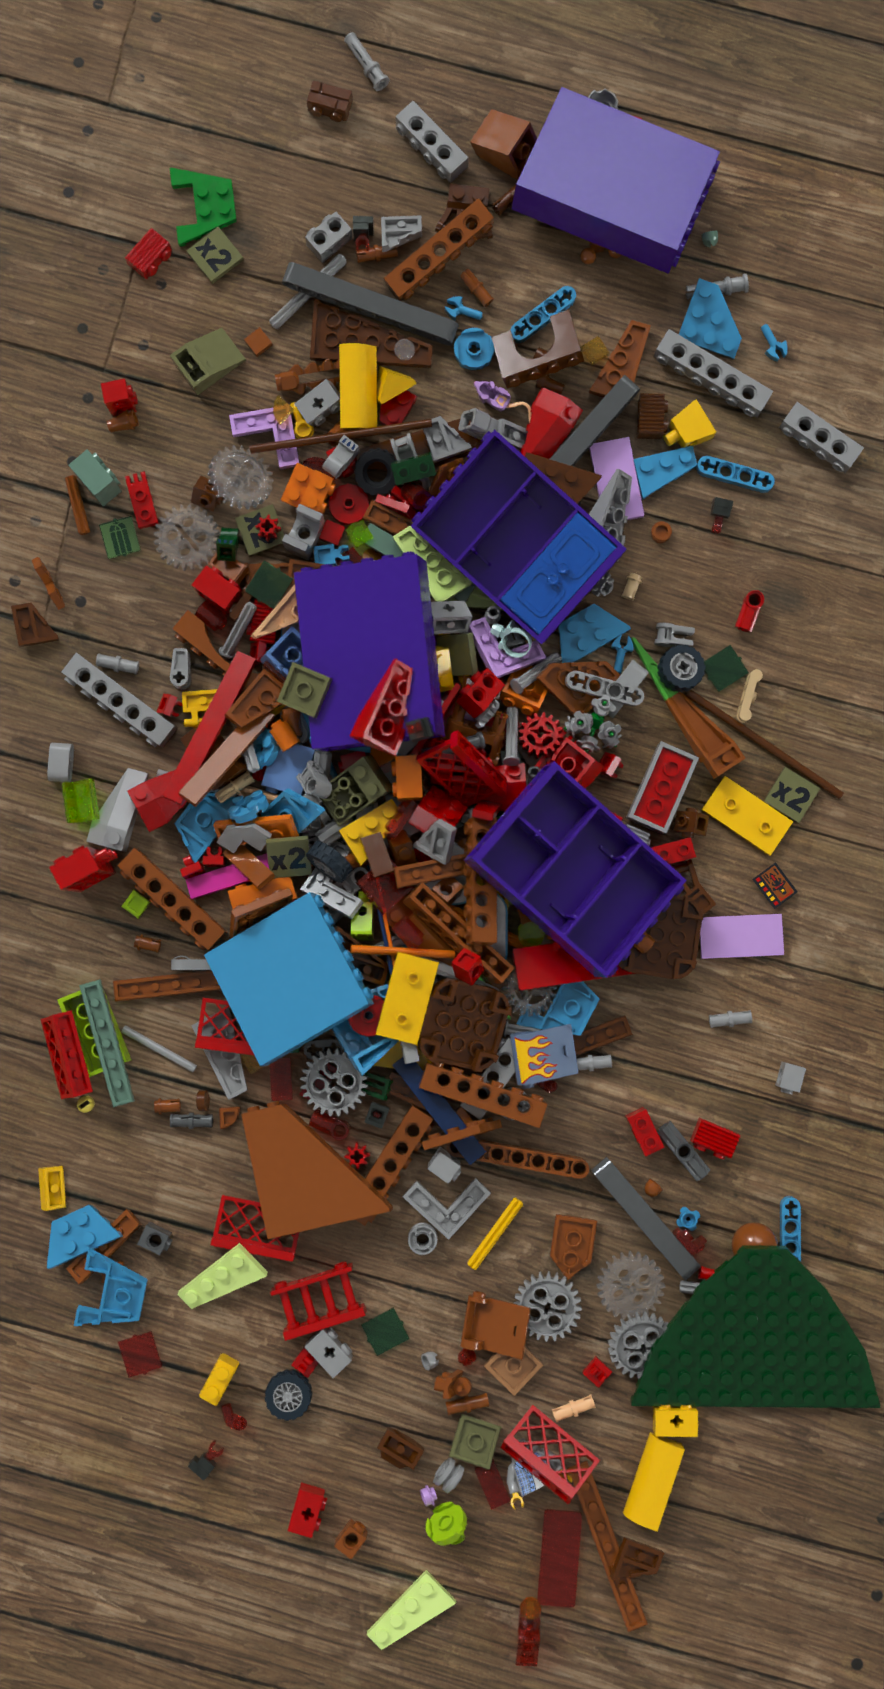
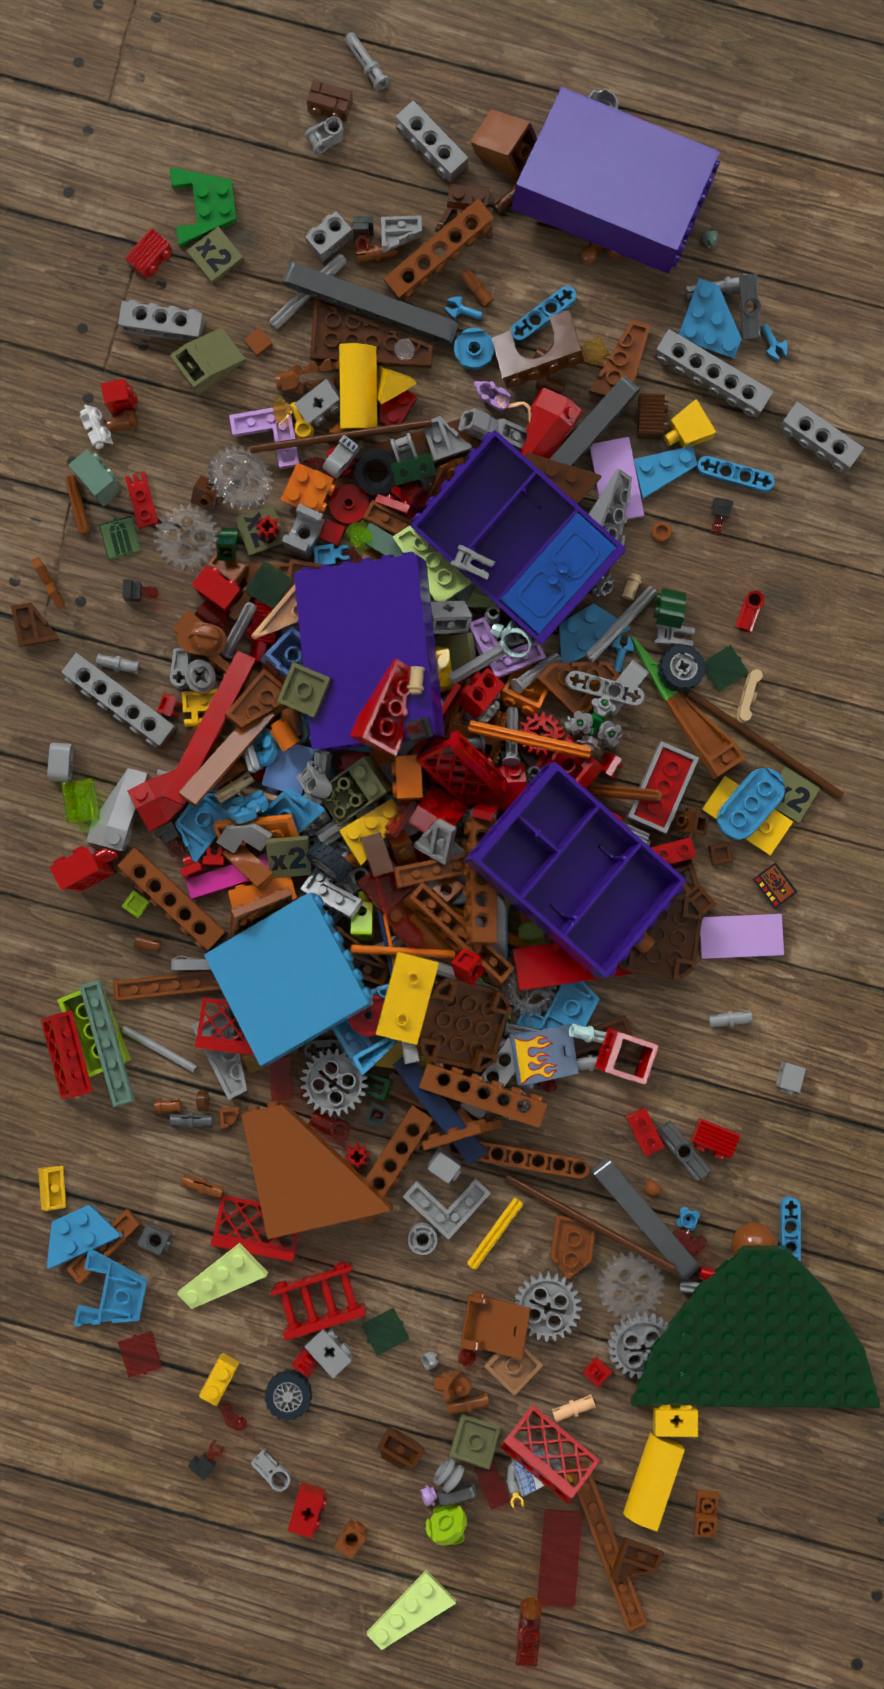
light yellow hinge [77,1095,95,1113] -> none
none -> white hinge [80,405,113,449]
none -> light grey brick [118,300,205,342]
none -> pearl dark grey piece [122,579,158,602]
none -> pearl dark grey piece [153,821,184,857]
none -> dark orange piece [177,622,227,656]
none -> dark orange pin [180,1174,224,1200]
none -> light grey gear [183,660,216,693]
none -> light grey piece [251,1448,292,1491]
none -> light grey piece [304,117,344,155]
none -> tan pin [407,666,425,695]
none -> dark grey beam [437,1482,478,1505]
none -> light grey axle [449,641,508,684]
none -> light grey piece [451,545,495,580]
none -> orange axle [468,721,591,759]
none -> reddish brown piece [505,1173,676,1273]
none -> light aqua axle [569,1024,606,1043]
none -> light grey axle [585,586,657,662]
none -> dark orange axle [586,783,662,802]
none -> red window [595,1028,659,1085]
none -> dark green brick [653,588,686,629]
none -> dark orange slope [694,1490,719,1539]
none -> reddish brown tile [708,842,733,866]
none -> dark azure tile [717,768,785,840]
none -> dark grey piece [738,273,761,339]

